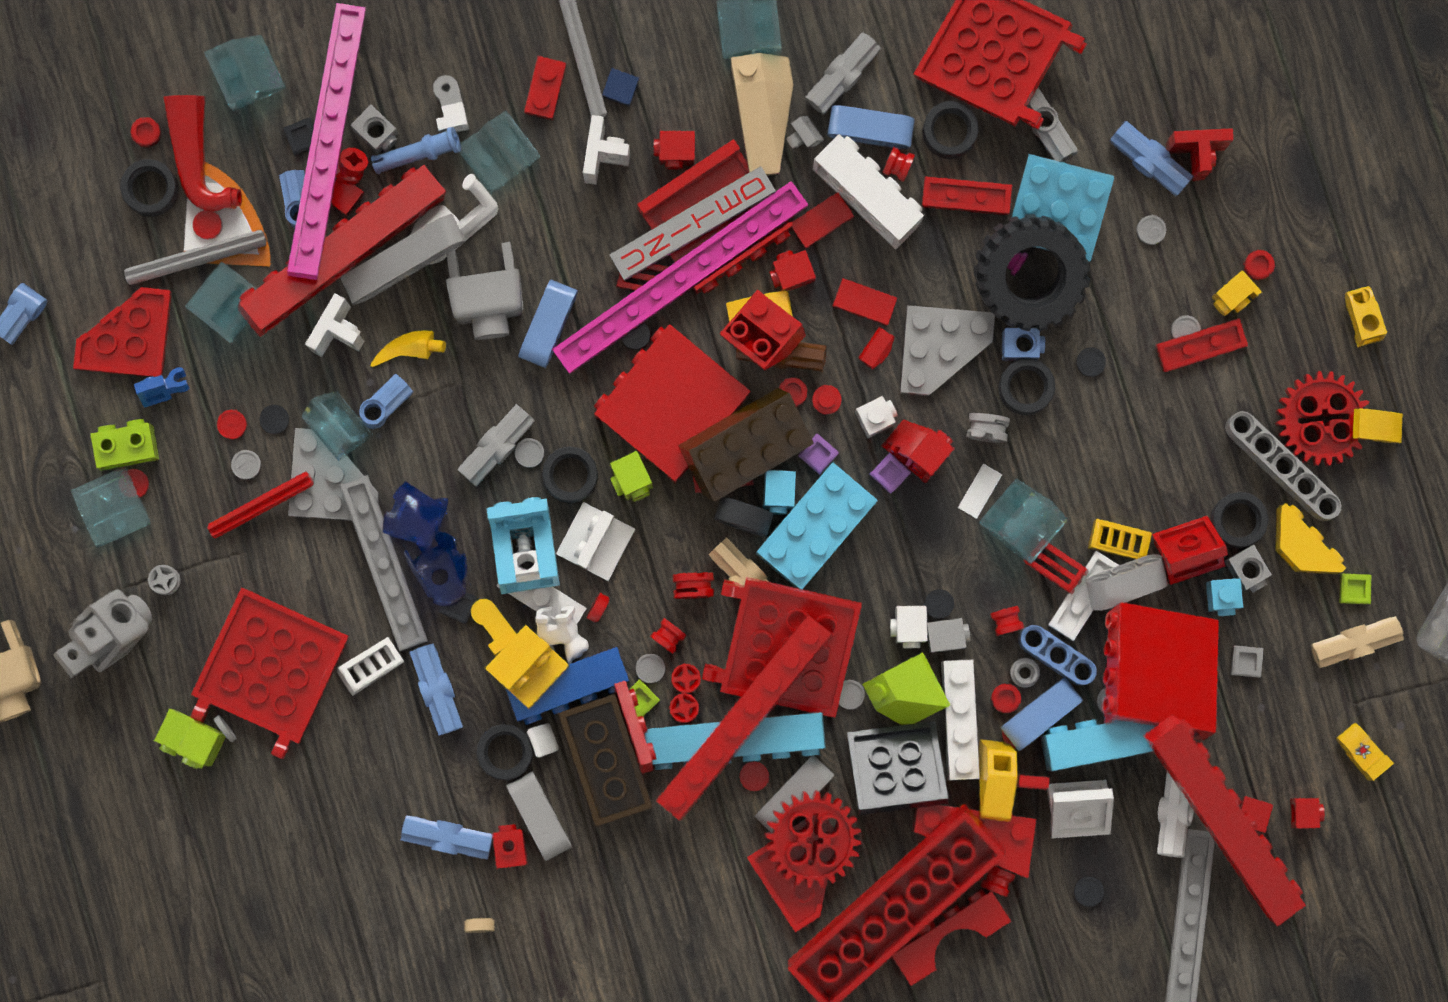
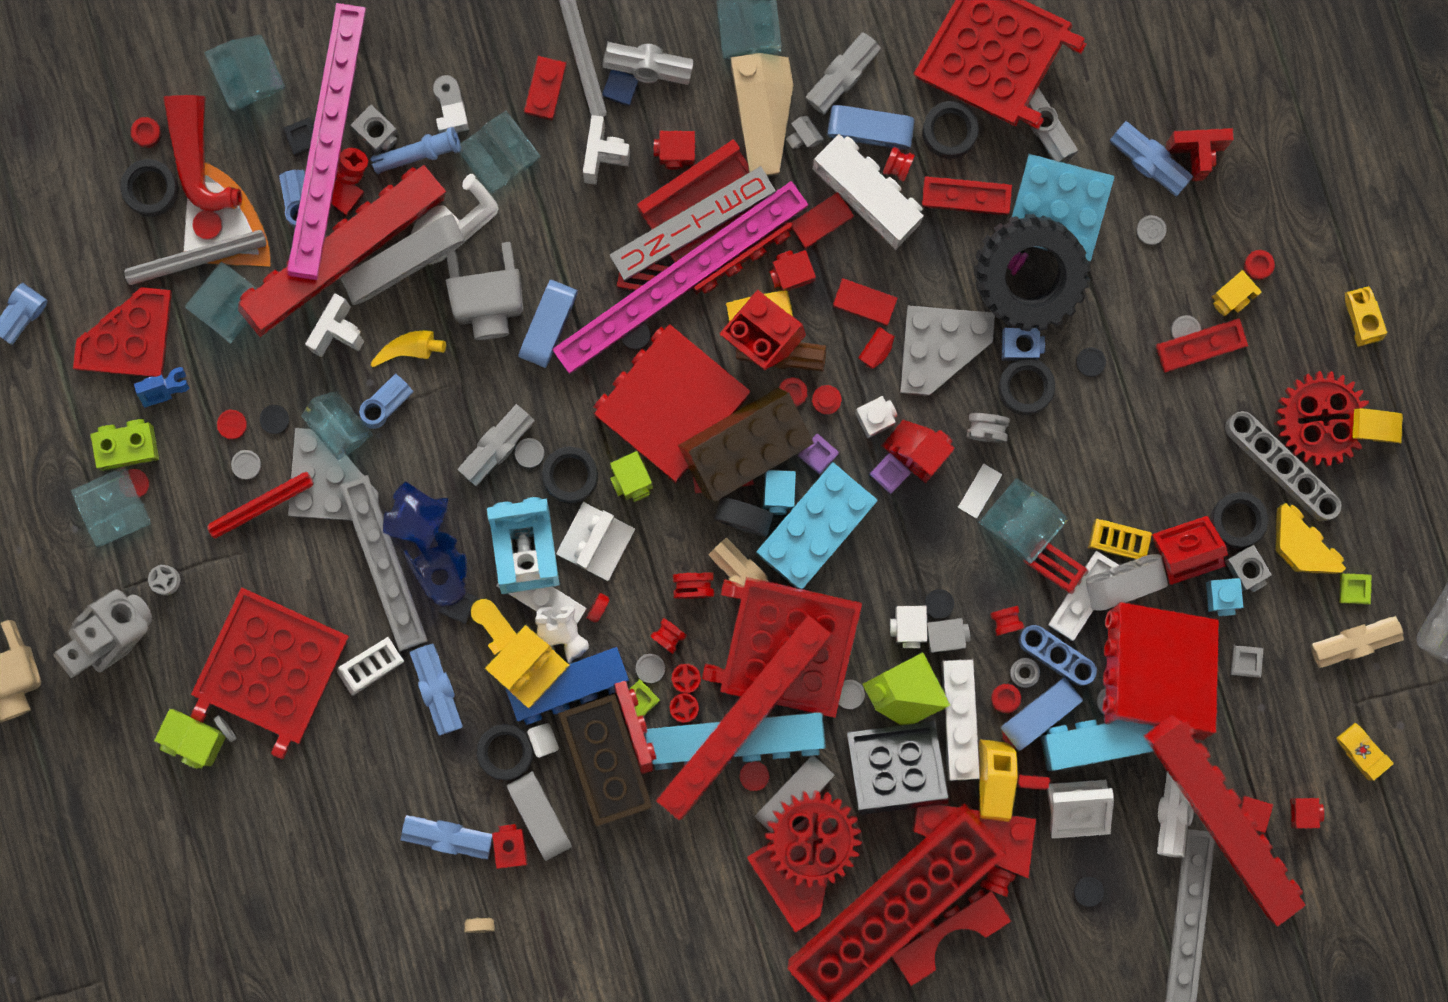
none -> light grey piece [603,42,693,85]

